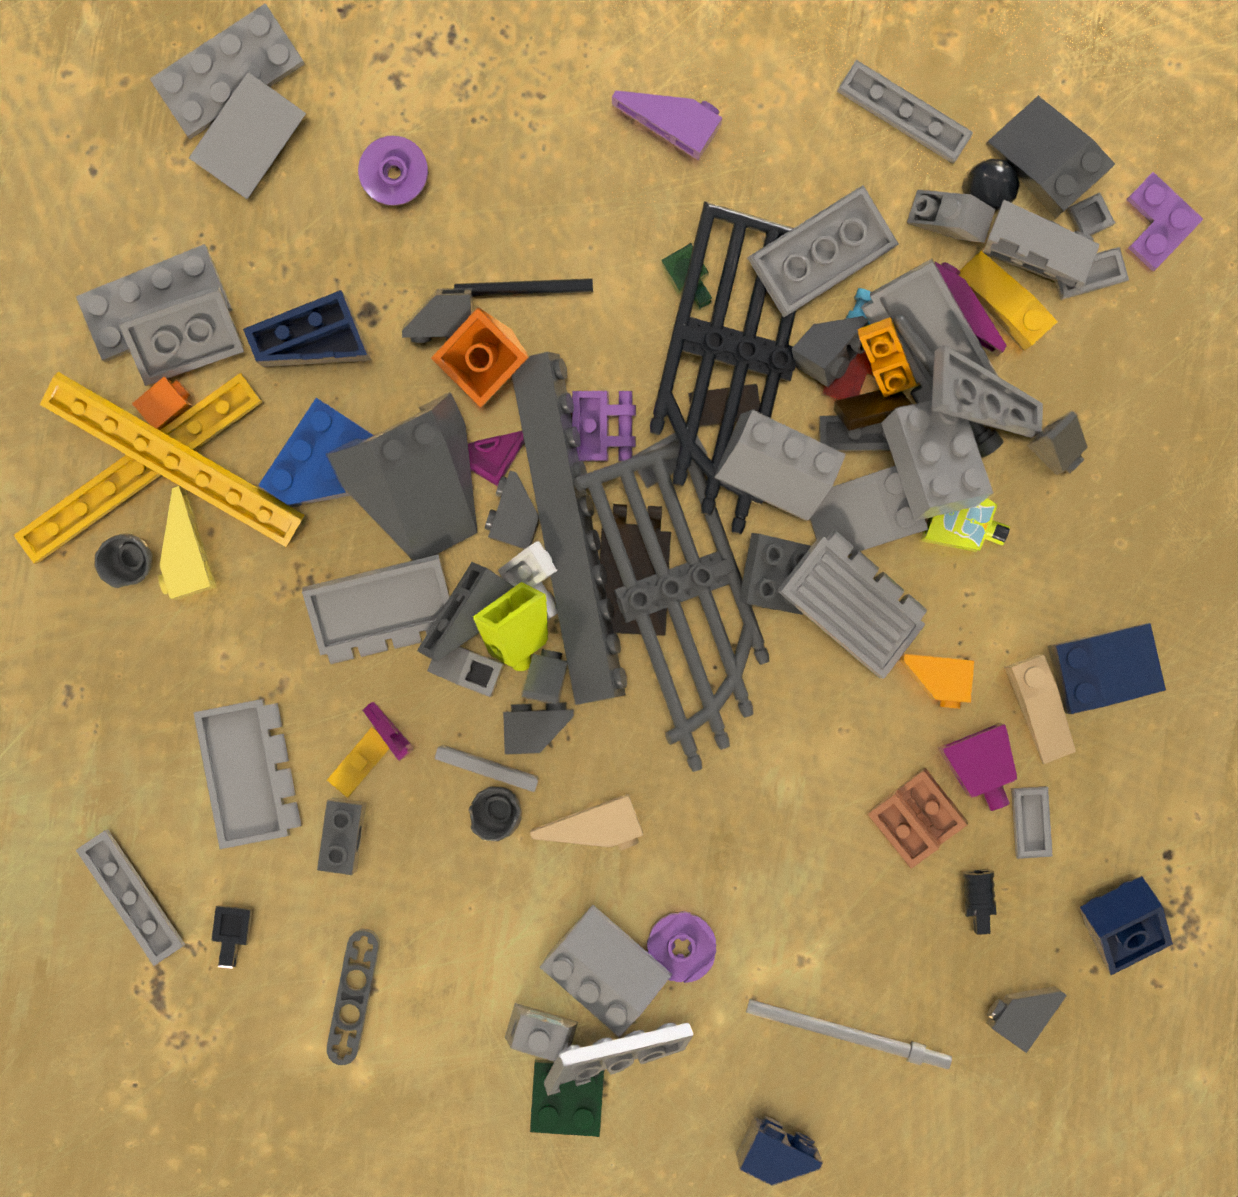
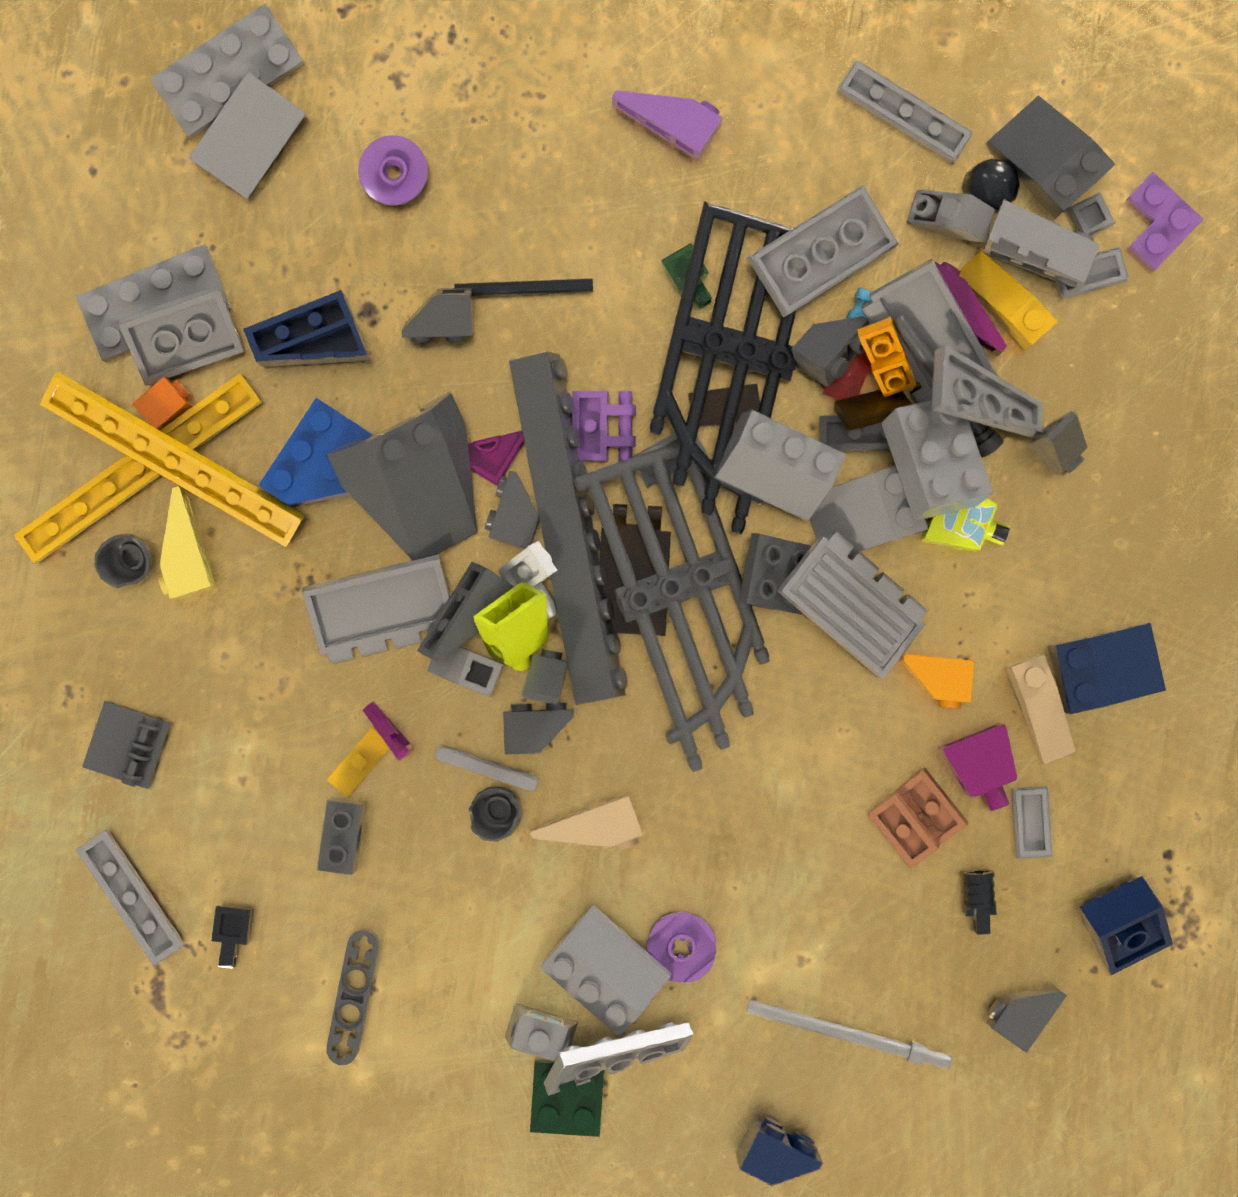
light grey hinge [193,699,301,849] -> none
orange slope [431,308,529,408] -> none
none -> dark grey hinge [82,701,171,789]

